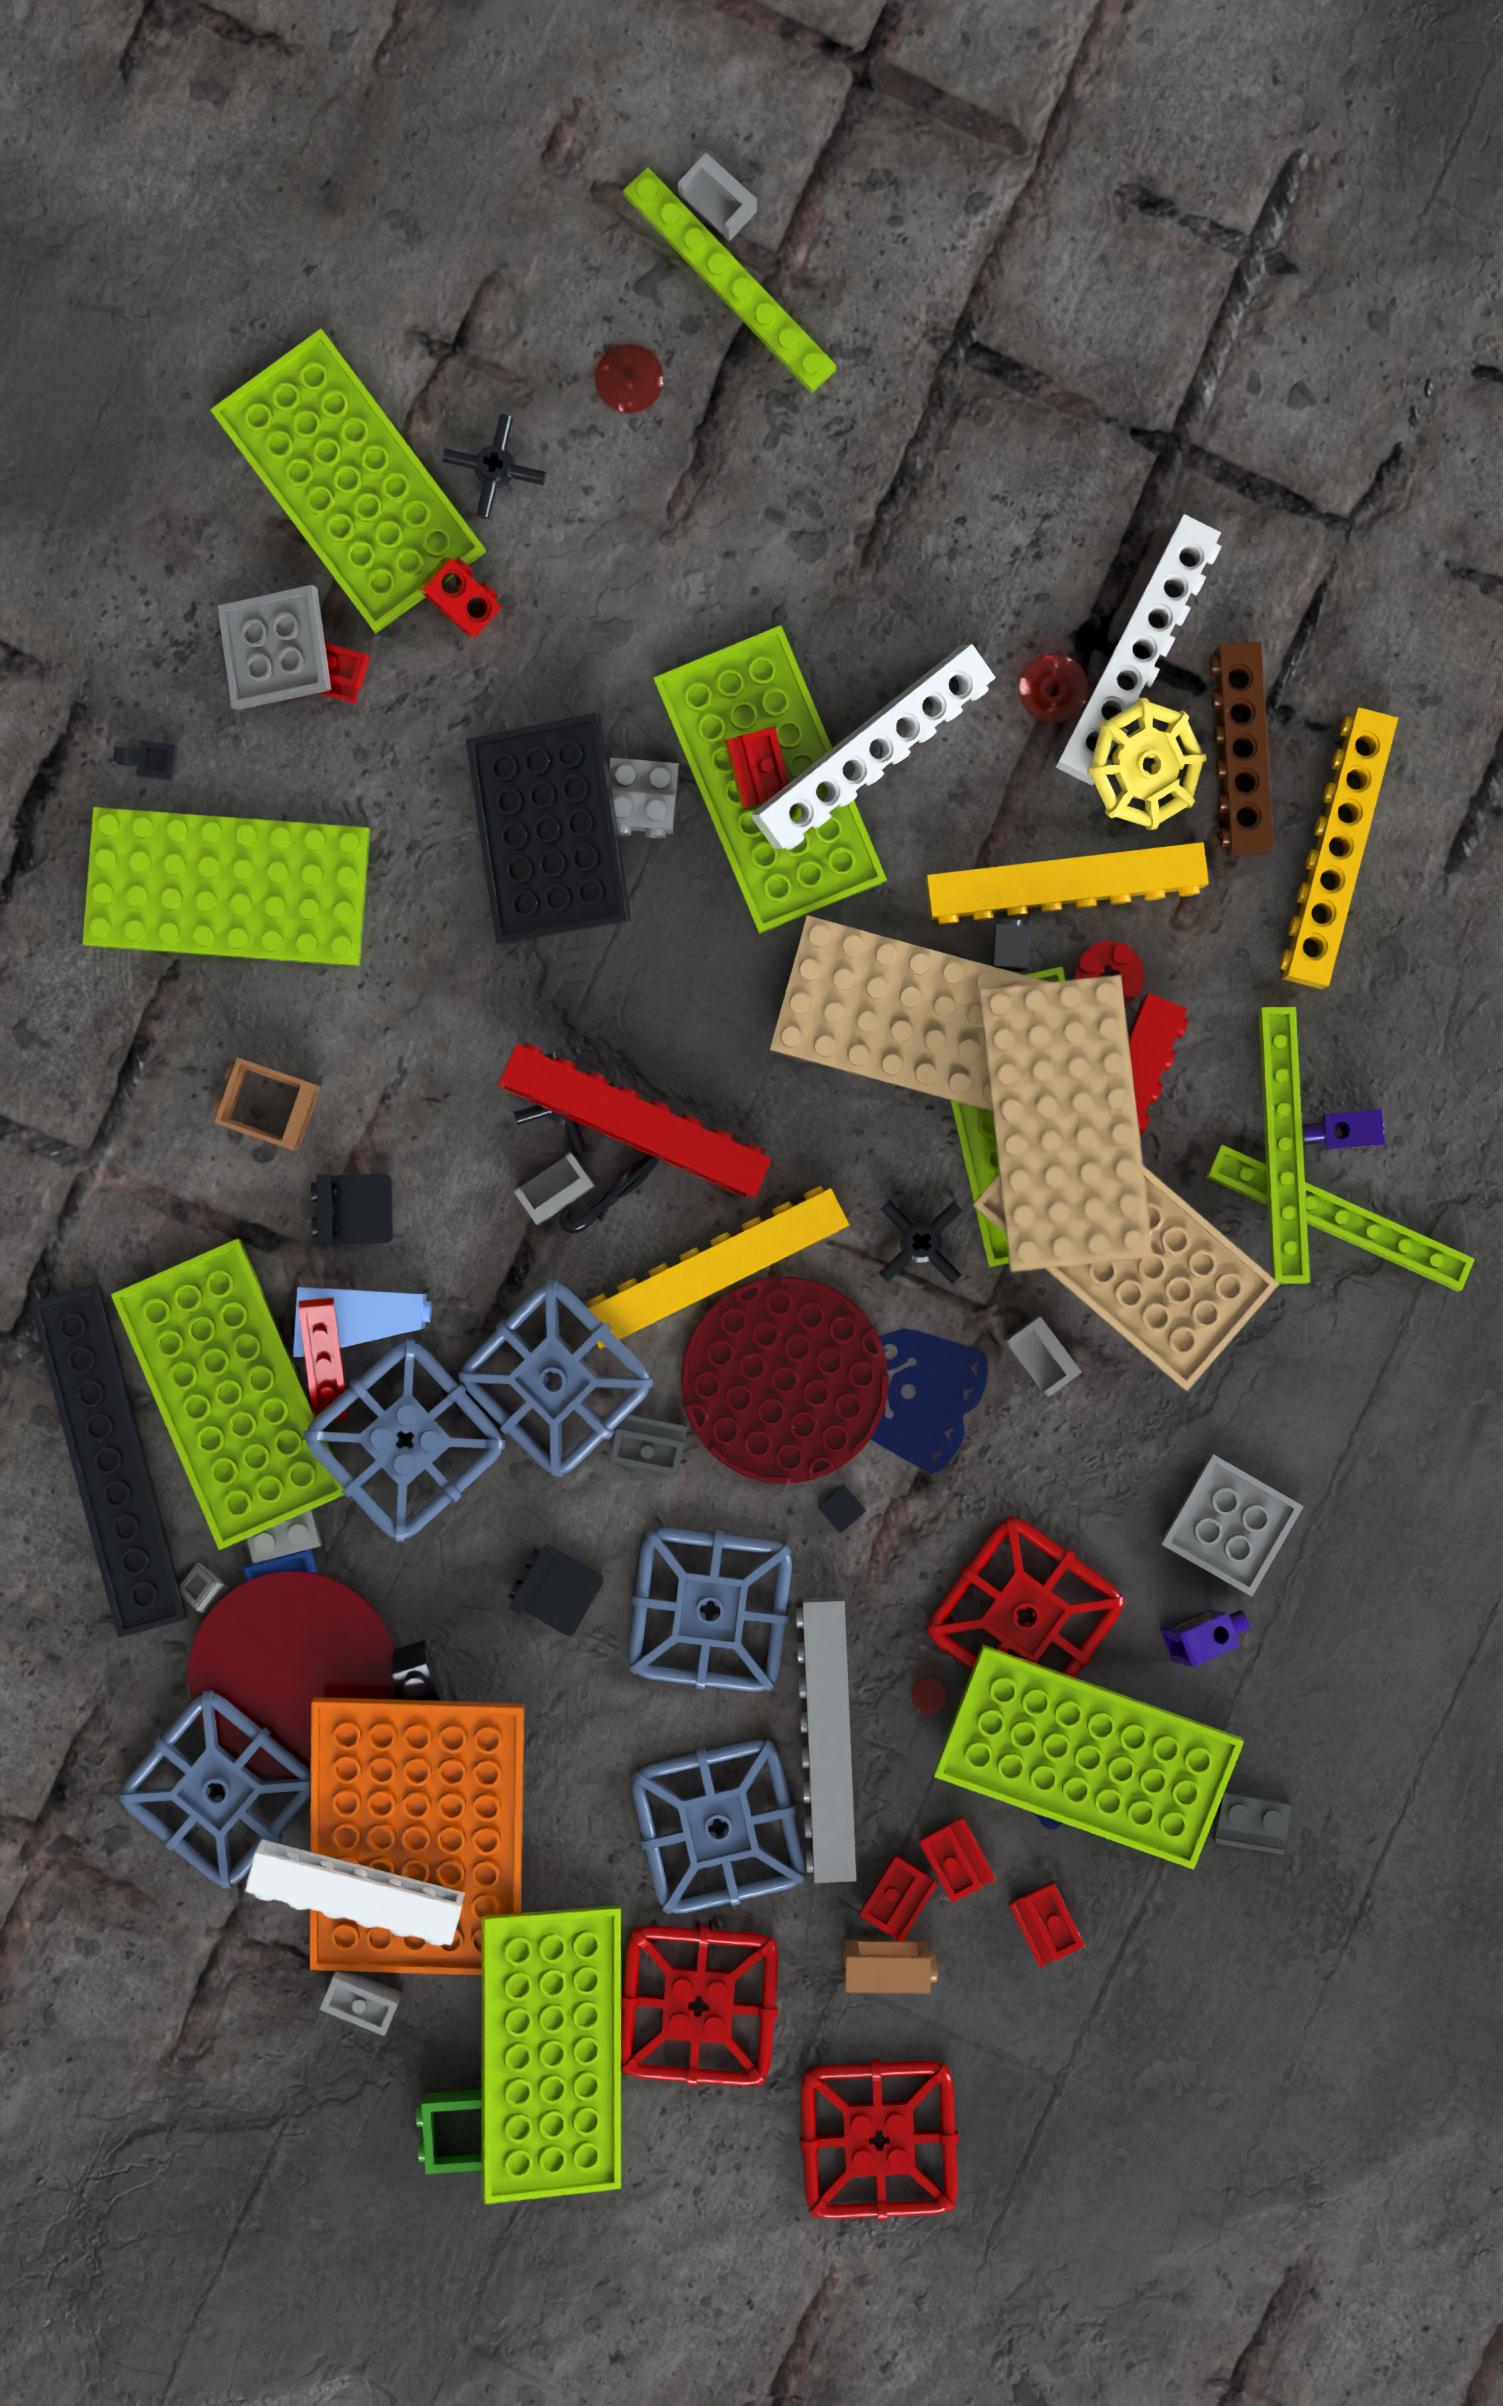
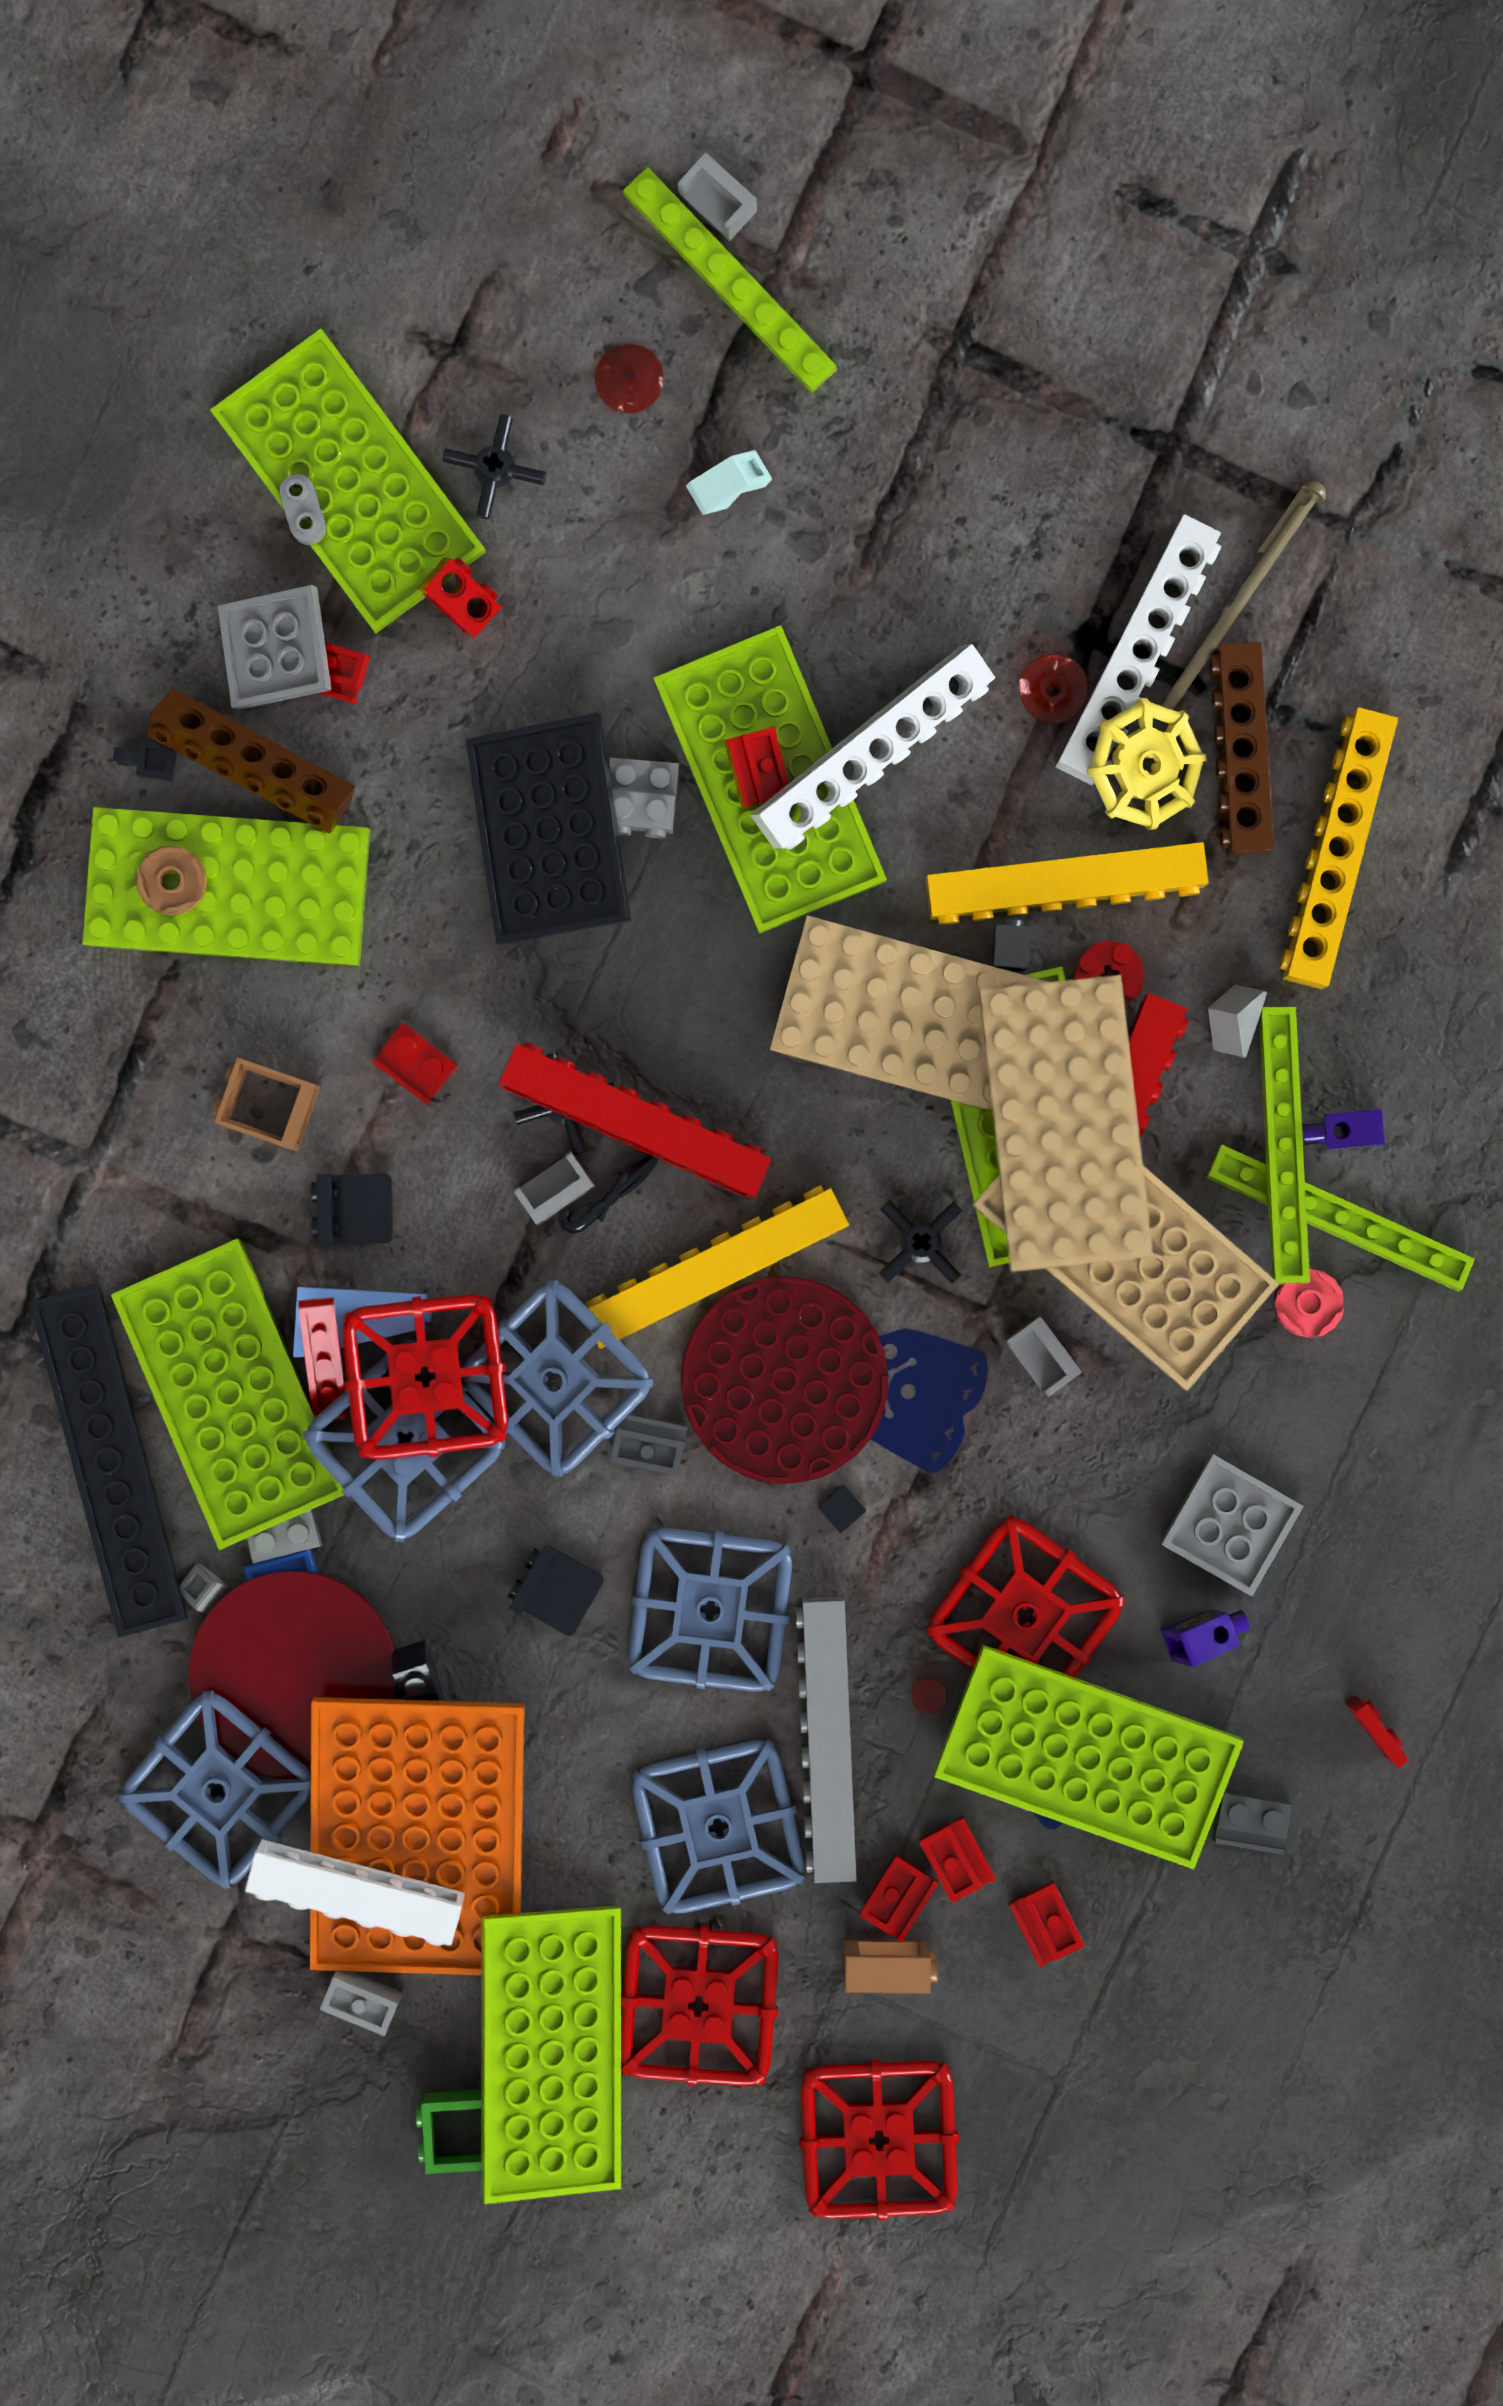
none -> medium nougat tile [136,846,207,916]
none -> reddish brown brick [147,688,355,834]
none -> light grey plate [279,474,326,545]
none -> red plate [342,1294,508,1460]
none -> red plate [372,1023,458,1105]
none -> light aqua slope [686,450,772,515]
none -> dark tan bar [1160,481,1326,710]
none -> light grey slope [1208,985,1267,1058]
none -> coral tile [1273,1269,1344,1338]
none -> red plate [1345,1696,1409,1769]

